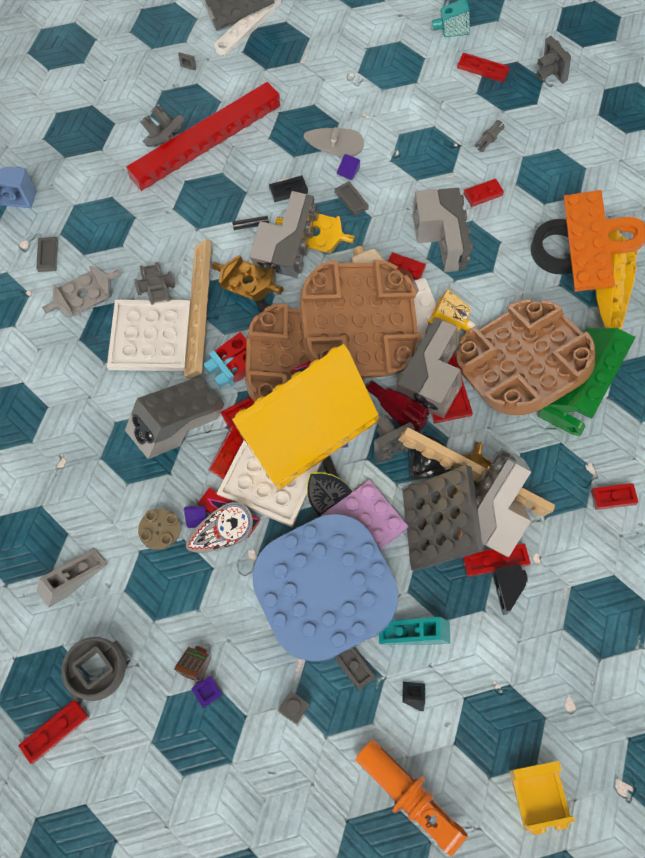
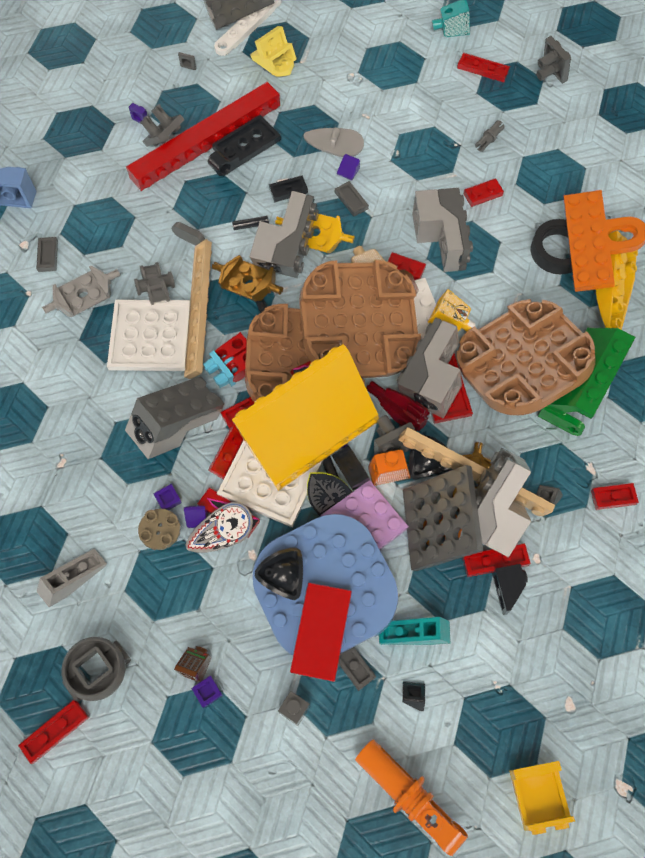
none -> dark purple plate [129,103,147,124]
none -> dark purple plate [153,484,182,511]
none -> dark grey tile [171,222,205,246]
none -> black hinge [208,115,281,176]
none -> light yellow piece [250,26,296,77]
none -> black hat [255,548,303,600]
none -> red tile [290,583,352,682]
none -> black plate [332,445,370,490]
none -> orange torso [368,449,410,486]
none -> dark grey slope [536,485,563,505]

